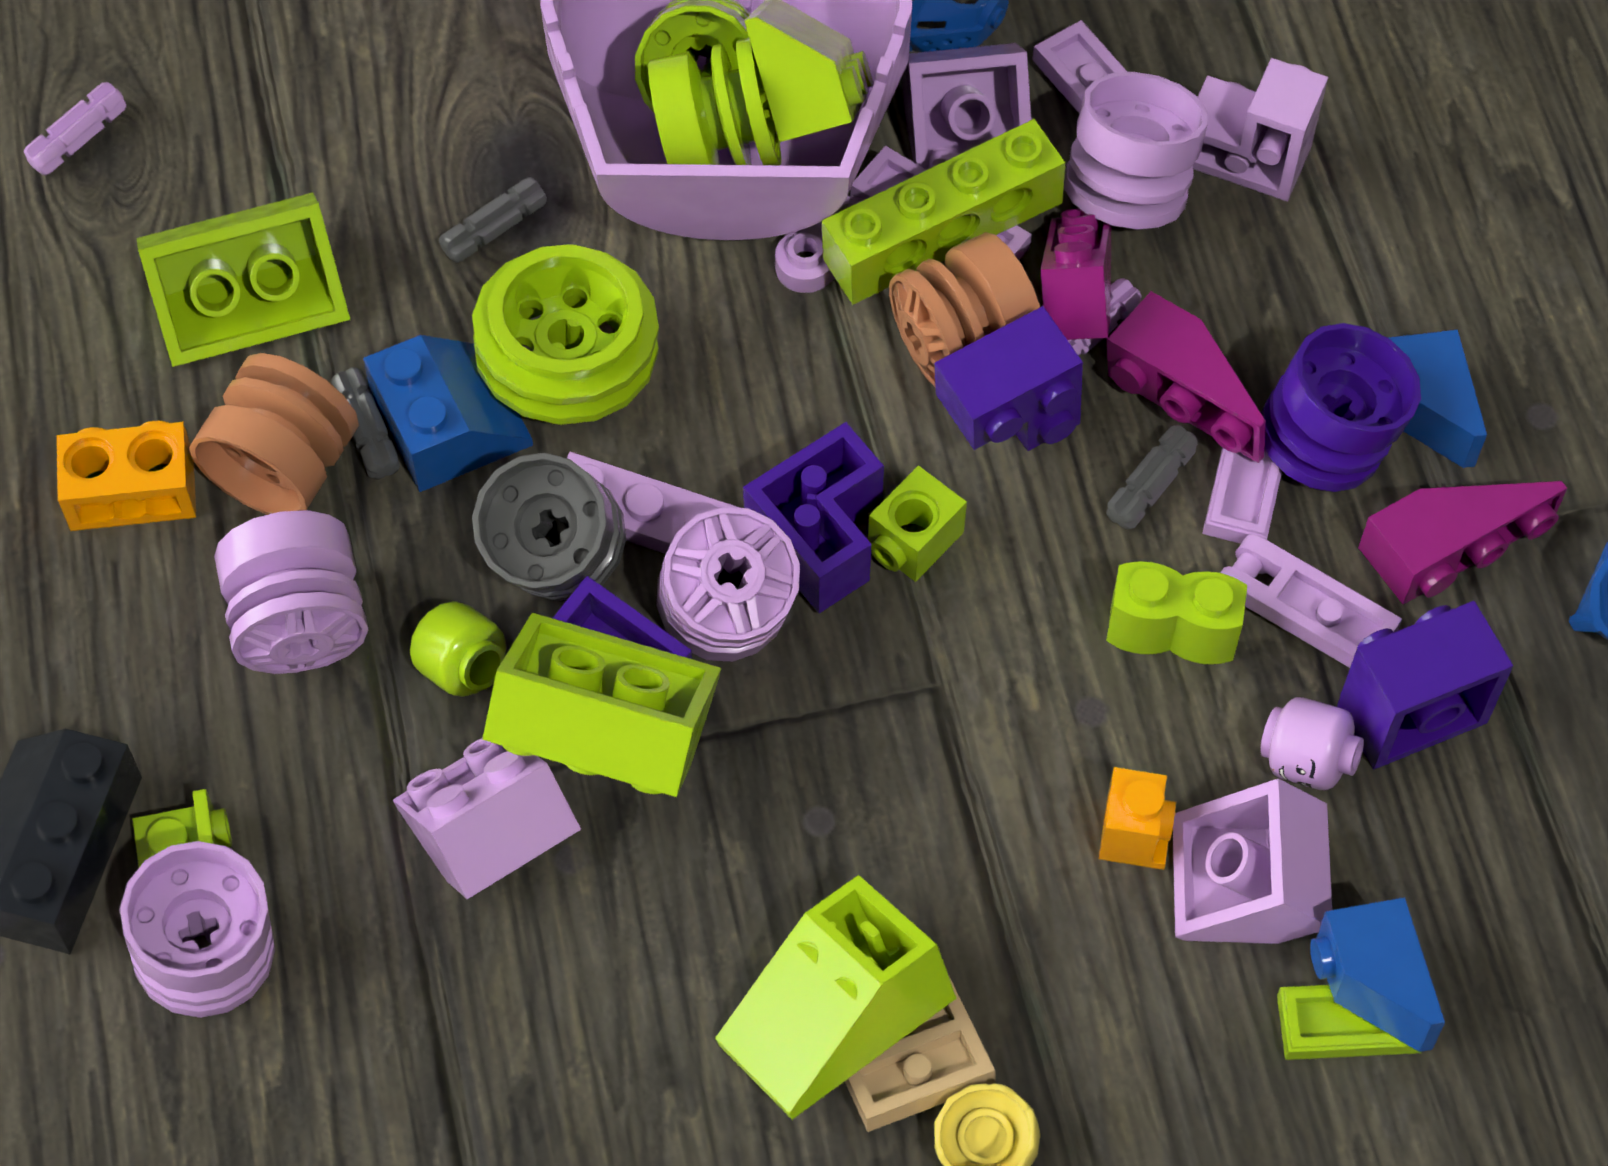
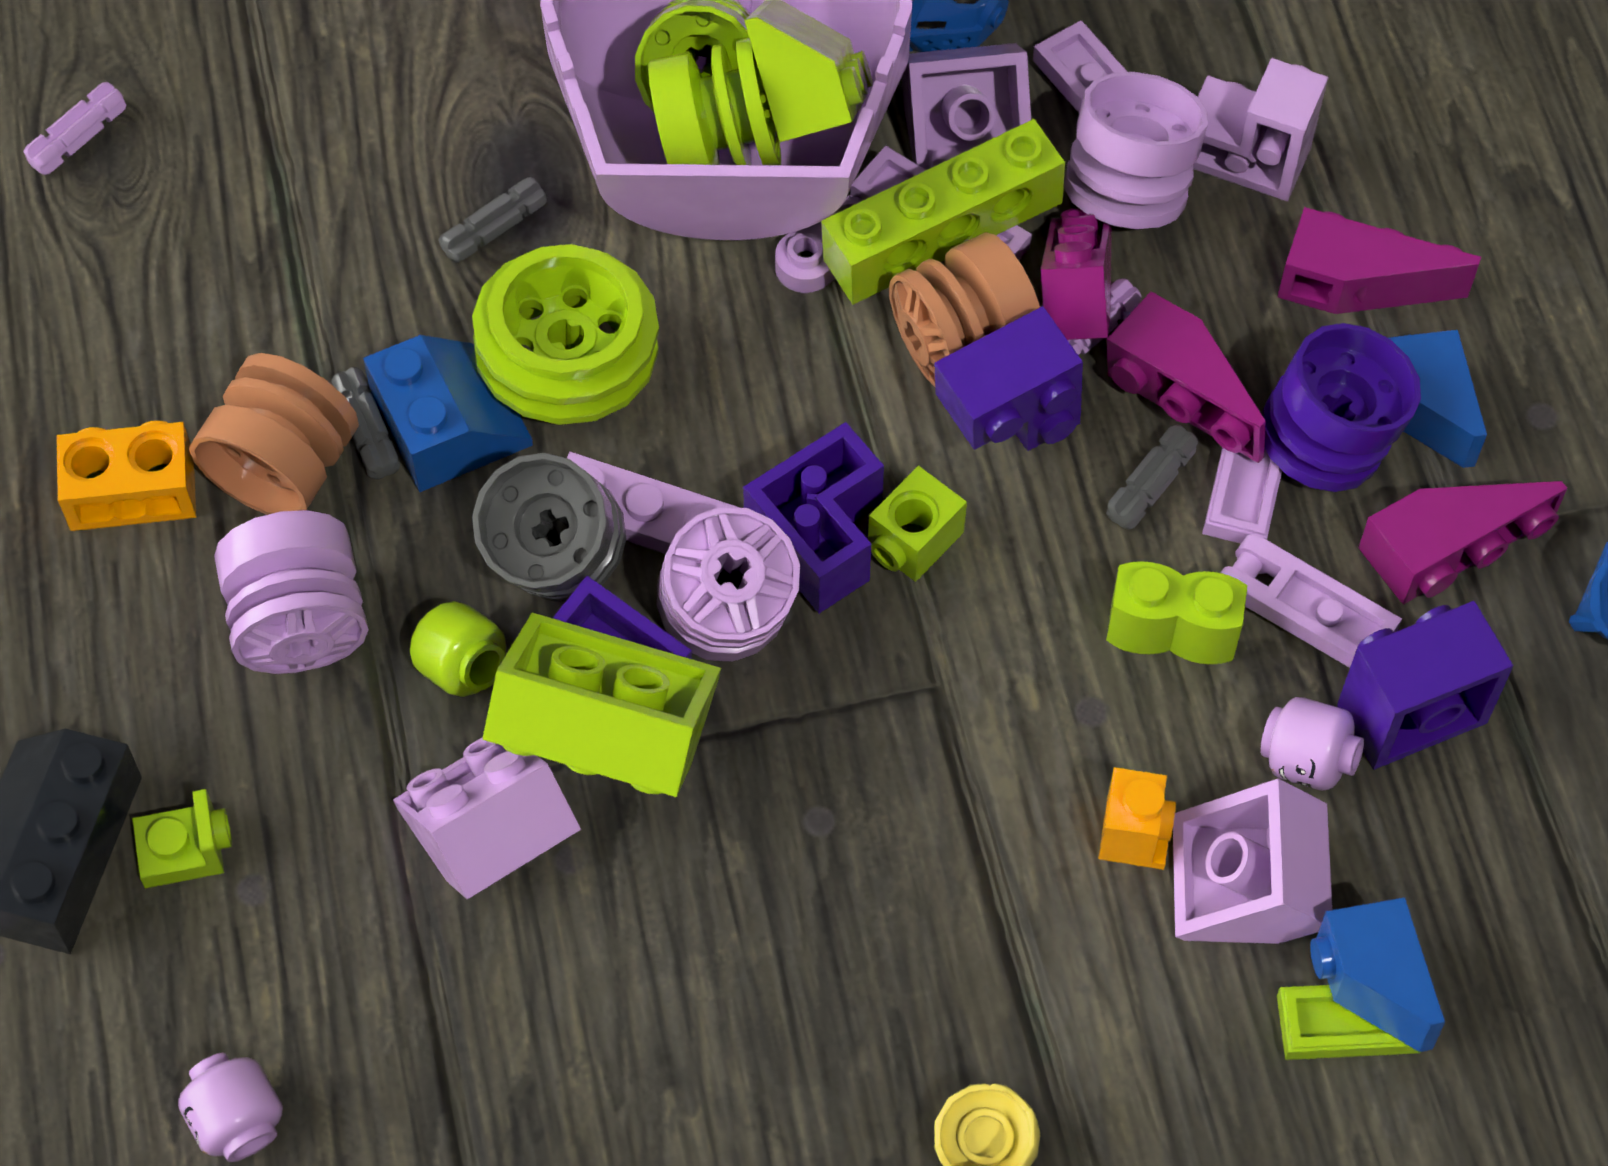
lavender wheel [120,841,275,1018] -> none
lime slope [136,193,350,367] -> none
lime slope [715,875,957,1120] -> none
tan wing [845,975,995,1132] -> none
none -> lavender head [178,1053,283,1162]
none -> magenta slope [1277,207,1481,314]

